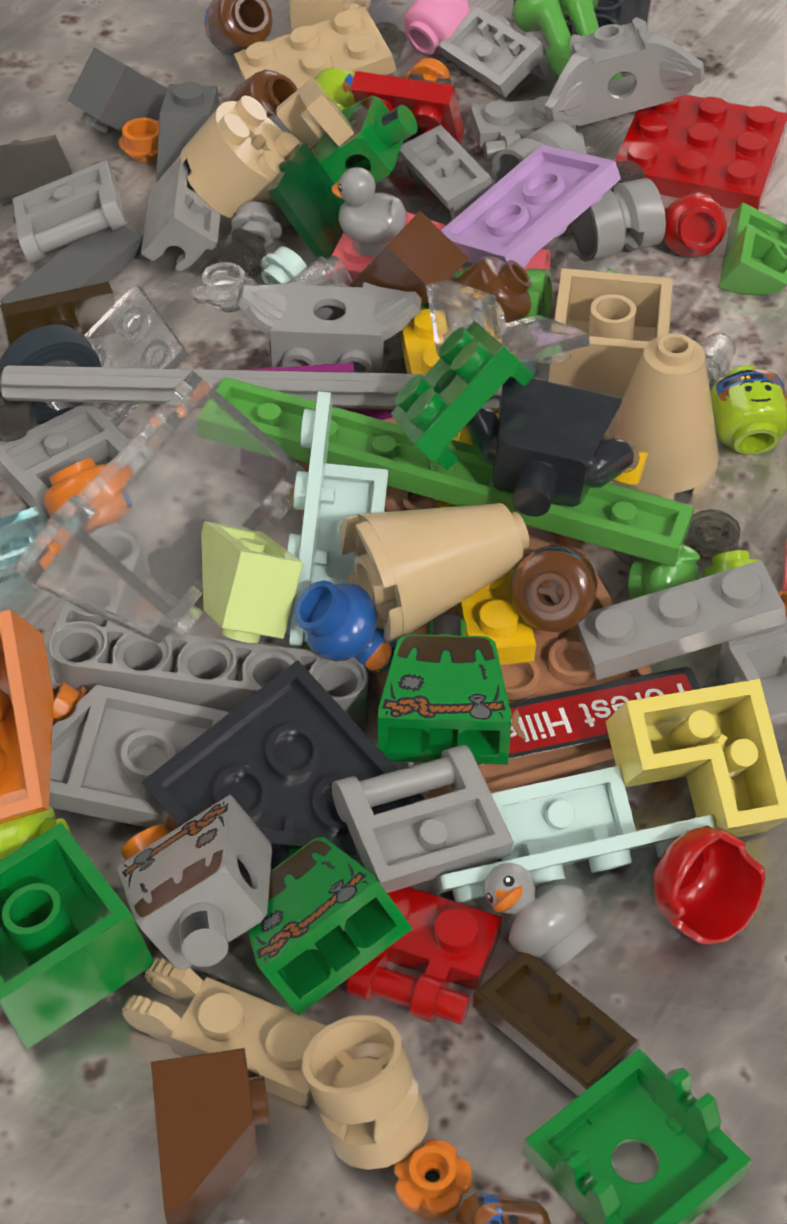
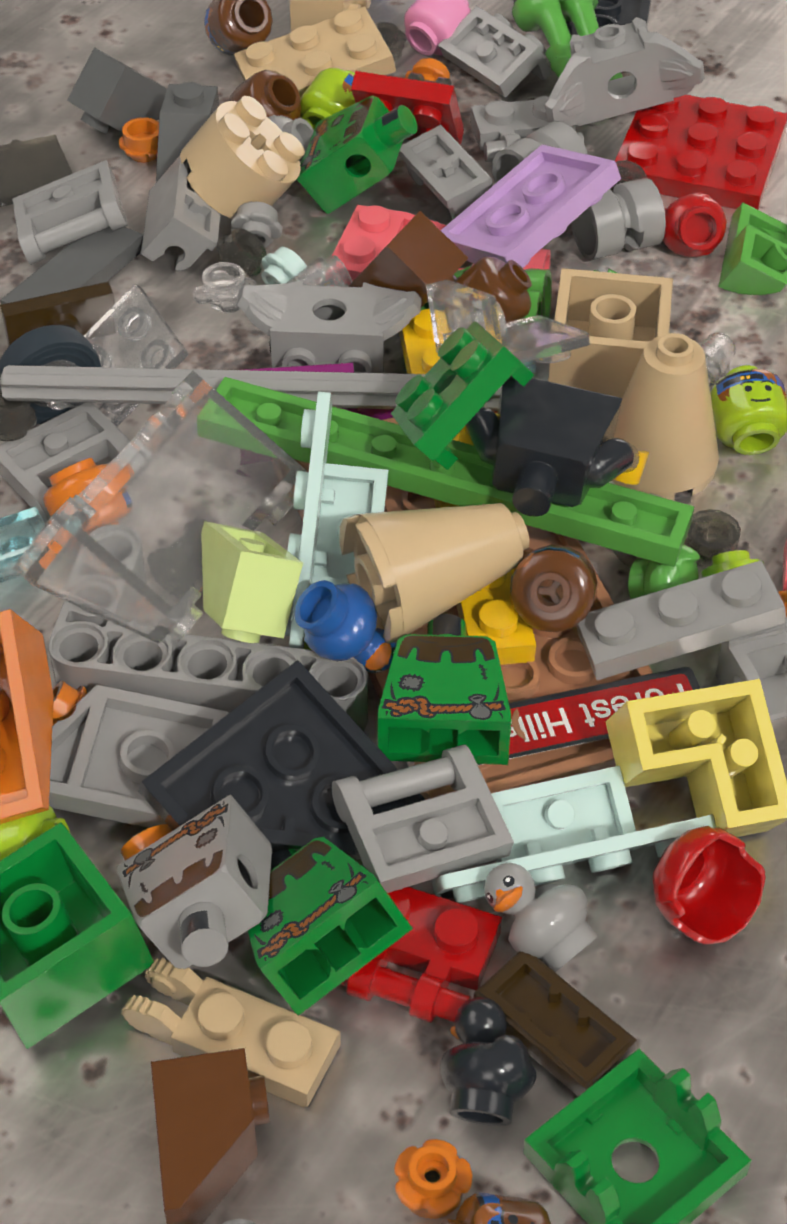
dark green piece [268,141,344,264] -> none
tan bracket [276,77,355,149] -> none
tan wheel [302,1015,429,1170] -> none
light grey animal [332,167,407,256] -> none
none -> black animal [440,997,536,1126]

